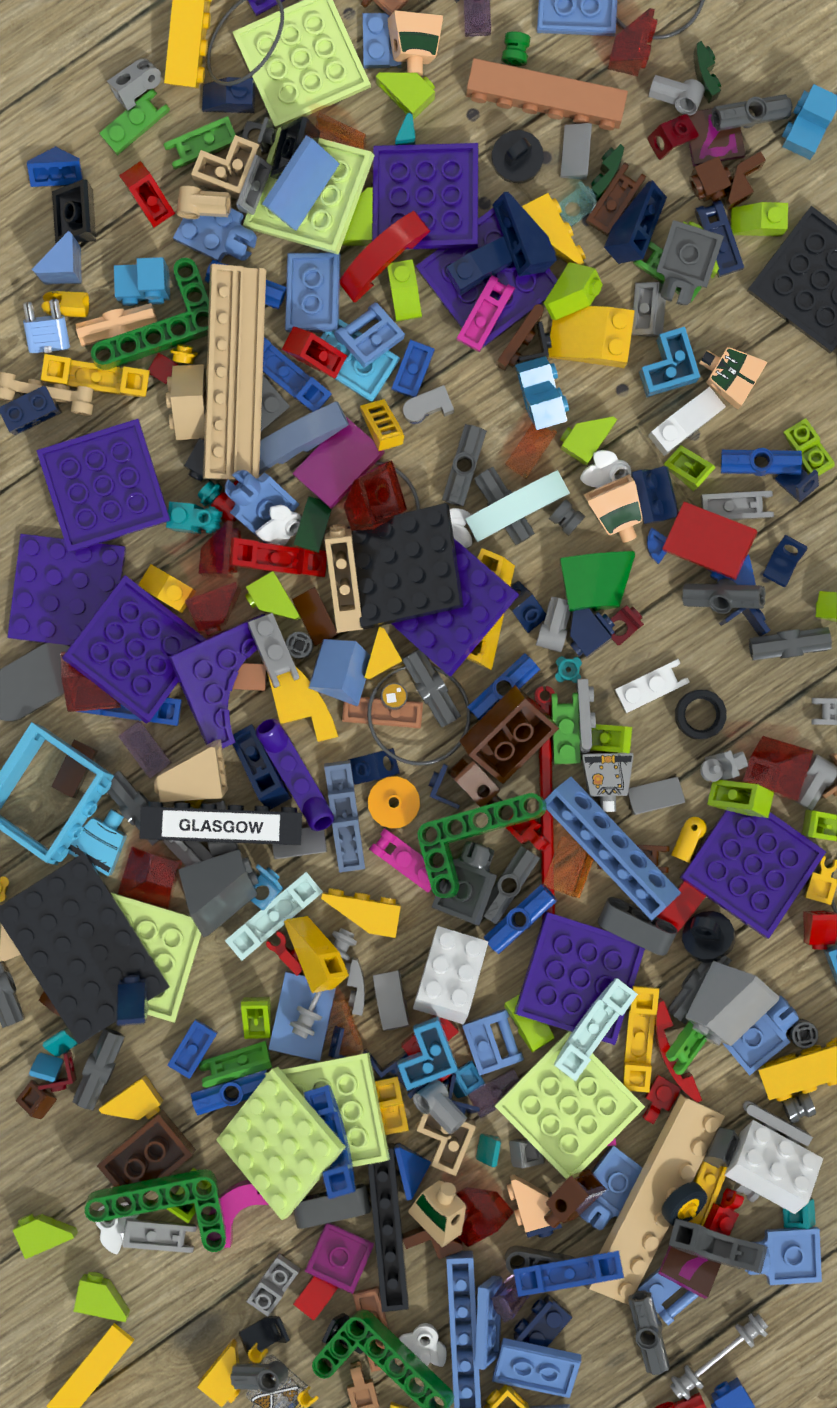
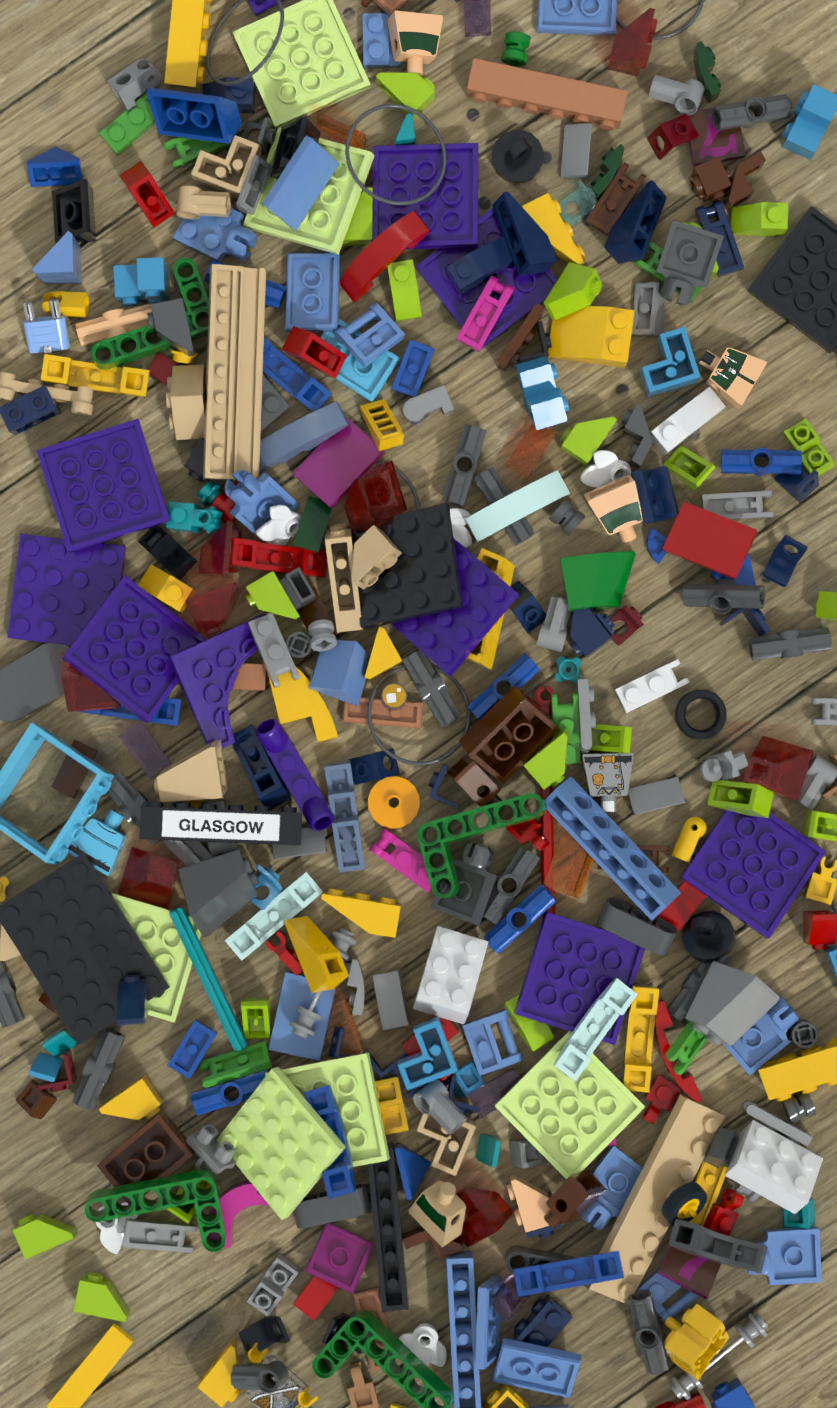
none -> black slope [138,525,198,580]
none -> blue slope [147,88,242,144]
none -> dark grey slope [147,298,194,357]
none -> teal axle [169,907,248,1051]
none -> light grey hips [185,1124,236,1174]
none -> dark grey piece [280,567,316,609]
none -> light grey wheel [308,620,337,652]
none -> dark grey piece [345,104,447,205]
none -> tan slope [351,525,402,589]
none -> lime slope [523,727,569,789]
none -> dark grey slope [621,404,653,469]
none -> yellow brick [665,1303,729,1381]

